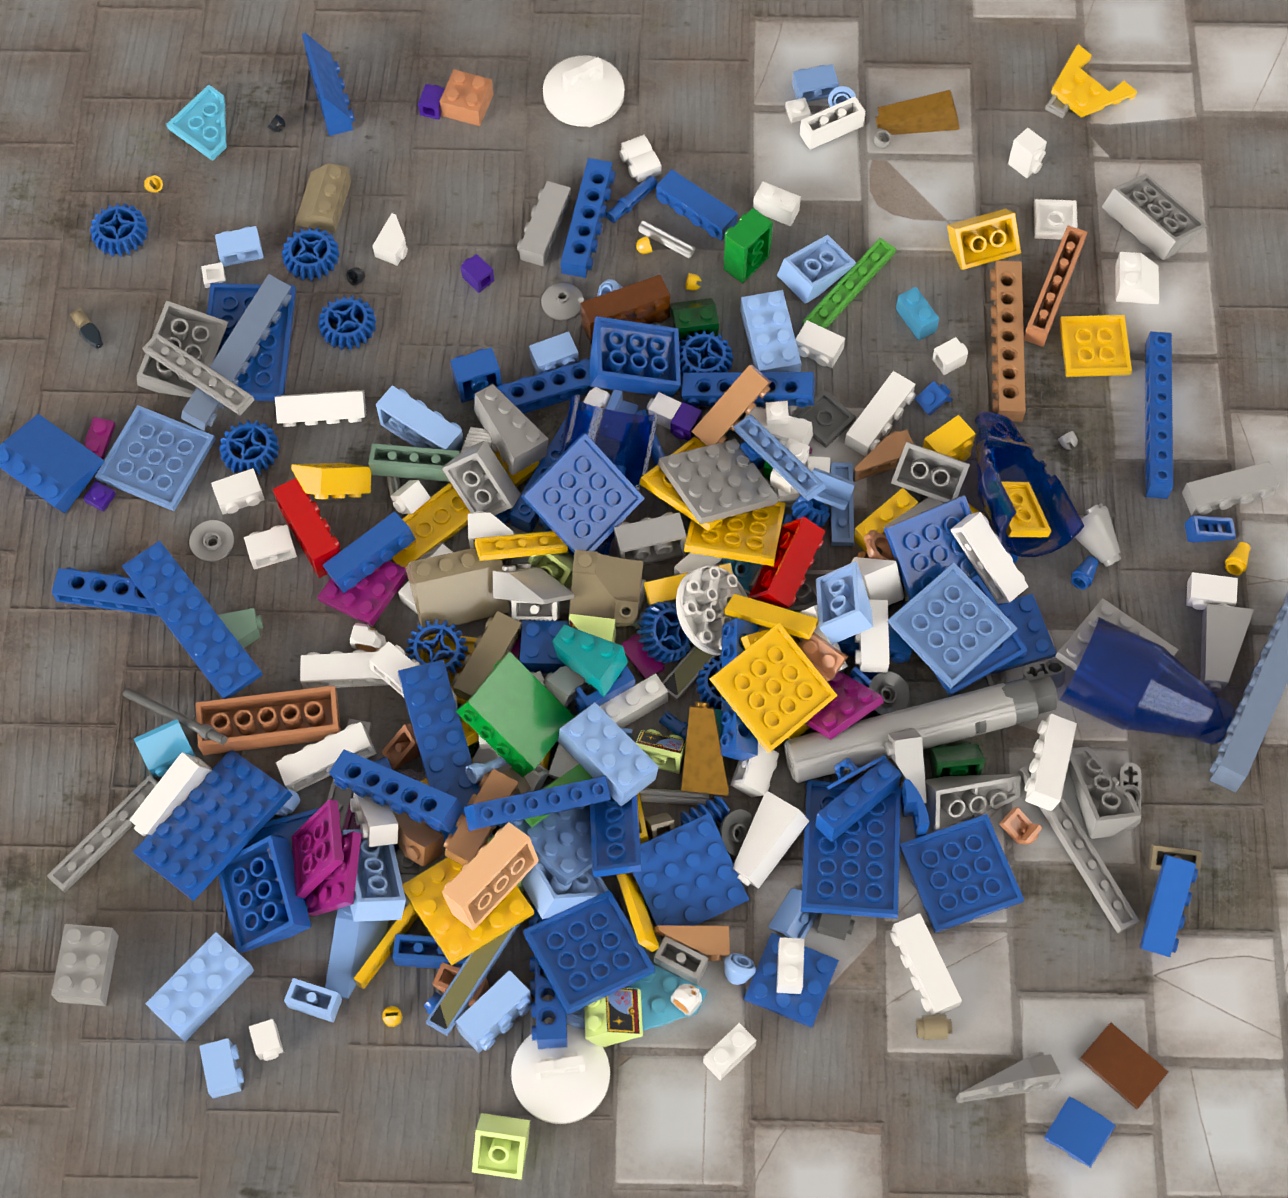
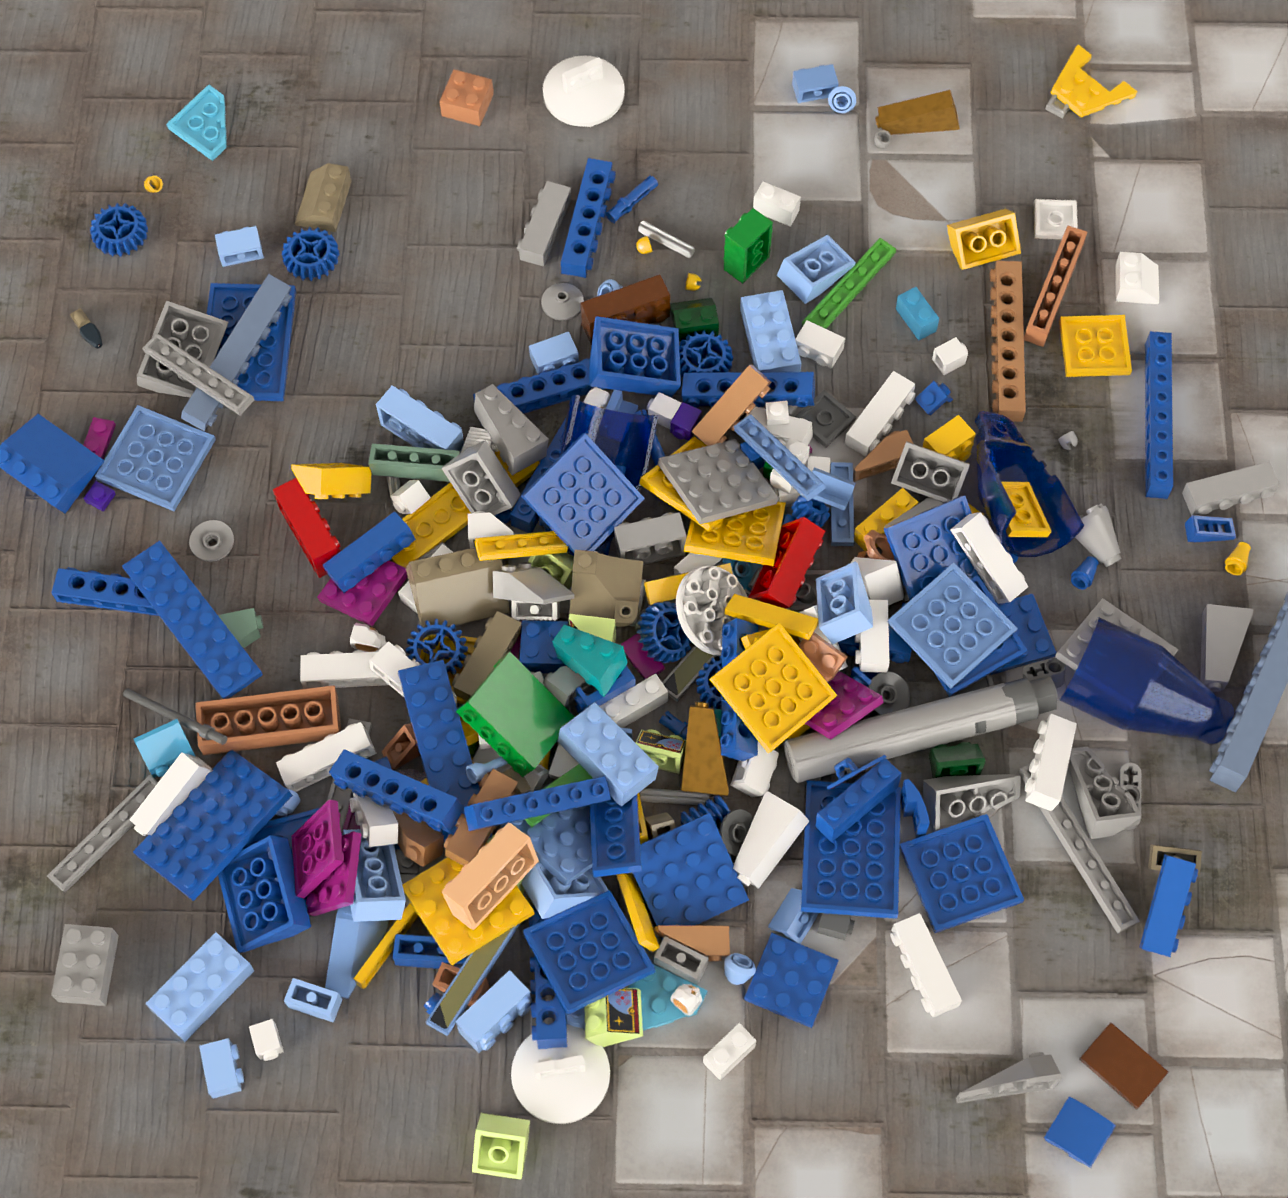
white plate [201,262,226,288] -> none
white brick [211,468,265,515] -> none
blue gear [219,420,280,475] -> none
white brick [244,525,297,570] -> none
black hinge [268,114,285,133] -> none
white brick [275,390,366,427] -> none
blue slope [302,33,355,136] -> none
blue gear [318,295,376,351] -> none
black hinge [346,267,365,286] -> none
white slope [373,213,408,266] -> none
yellow hinge [382,1006,402,1027] -> none
dark purple brick [418,84,445,120] -> none
blue brick [450,347,502,403] -> none
dark purple brick [460,254,495,293] -> none
white brick [619,135,661,183] -> none
blue brick [656,169,738,241] -> none
white brick [777,937,804,994] -> none
white plate [785,98,811,123] -> none
white brick [800,97,865,150] -> none
slope [885,729,927,803] -> none
dark tan brick [916,1014,952,1040] -> none
nougat bracket [999,807,1042,844] -> none
white brick [1008,128,1047,178] -> none
light grey slope [1102,174,1207,260] -> none
white brick [1186,572,1238,610] -> none

